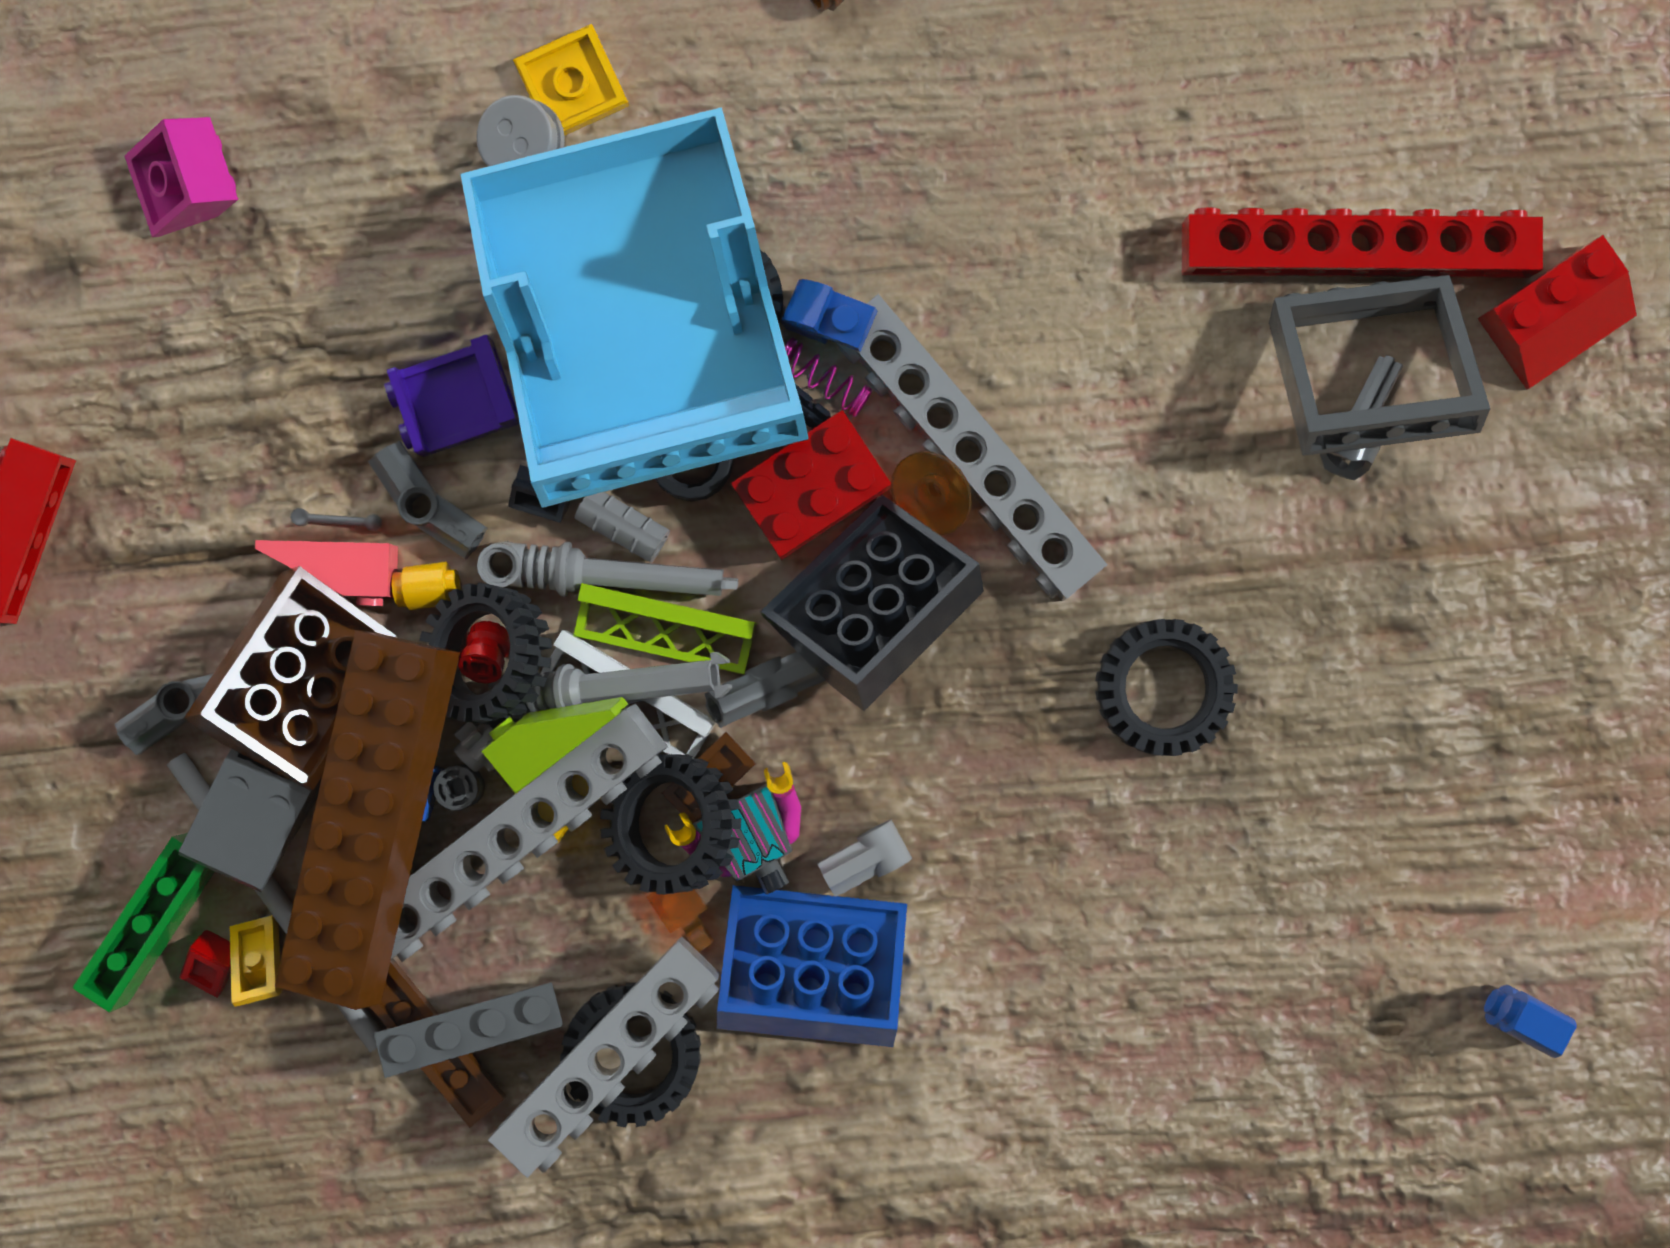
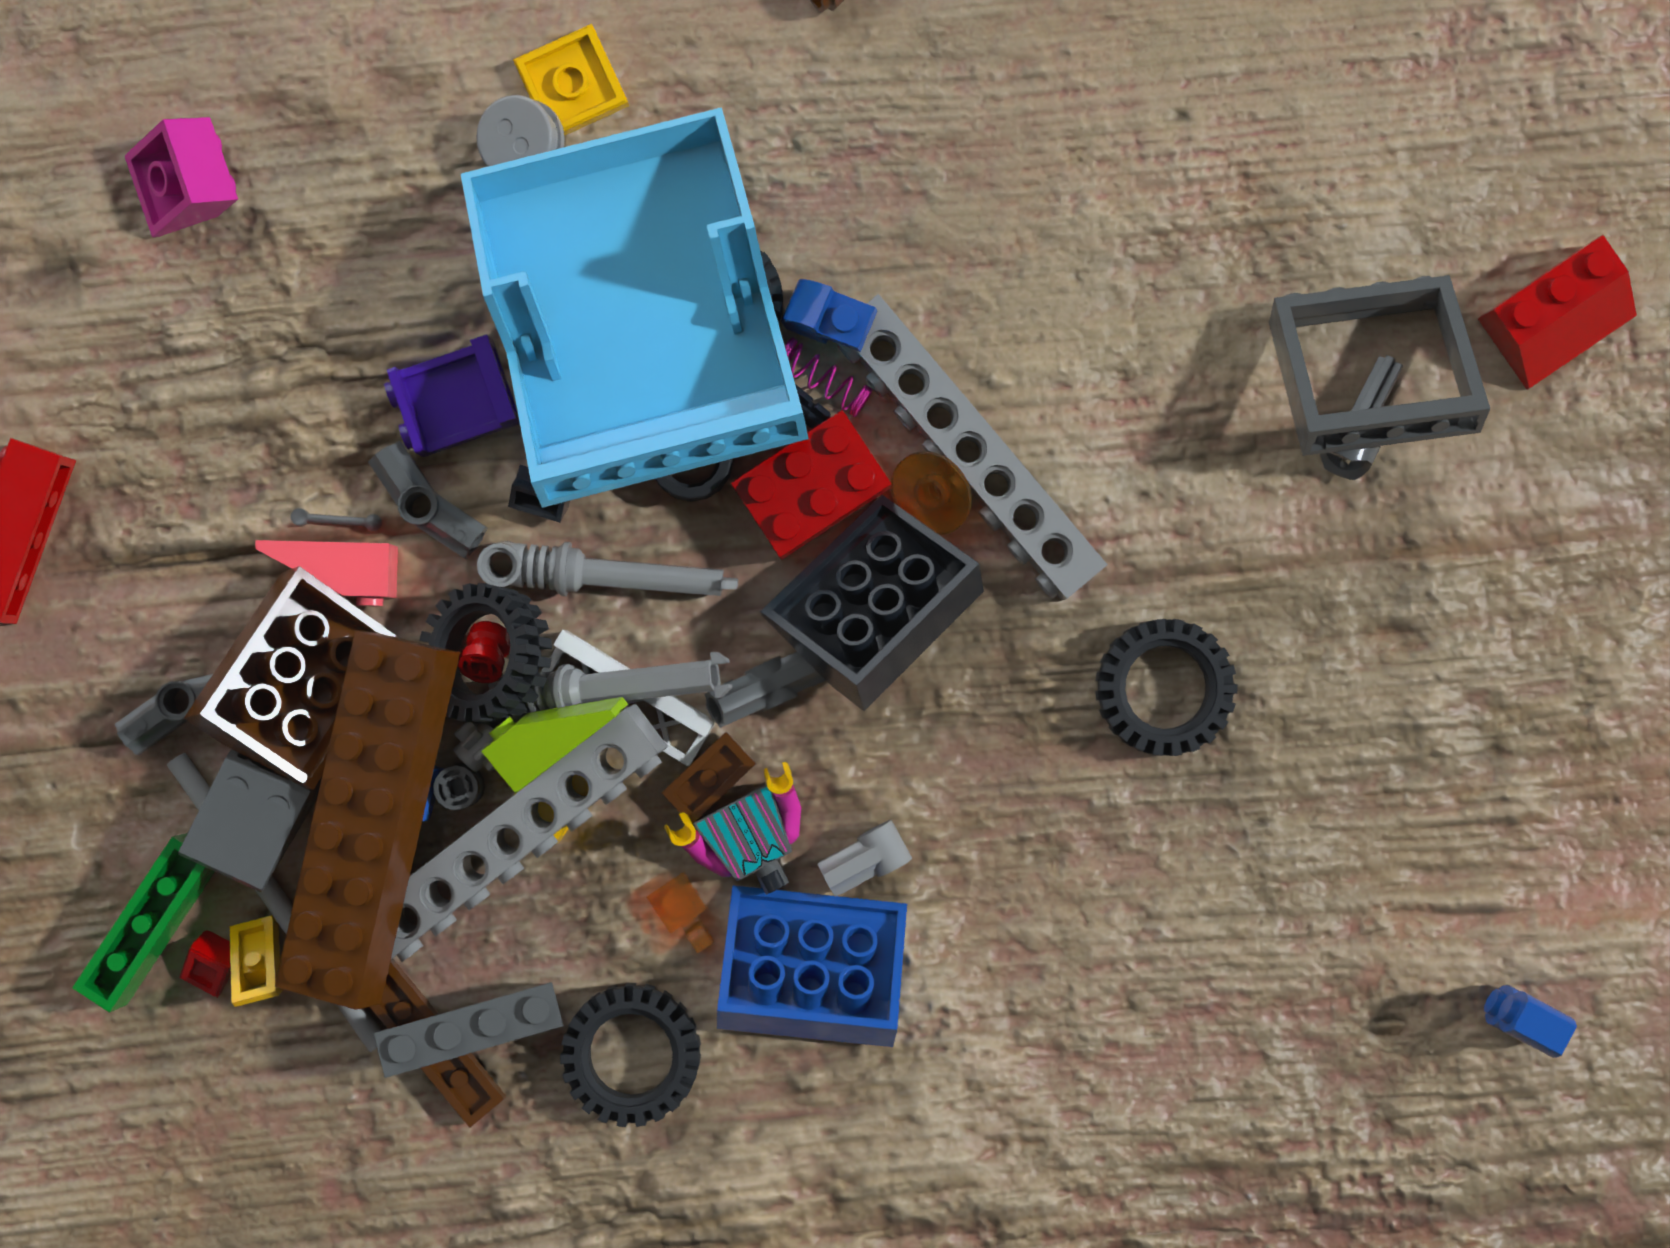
yellow brick [392,561,461,610] -> none
light grey brick [488,936,720,1178] -> none
light grey axle [574,492,670,563] -> none
lime fence [574,583,757,675] -> none
black tyre [600,754,741,895] -> none
red brick [1182,207,1543,278] -> none

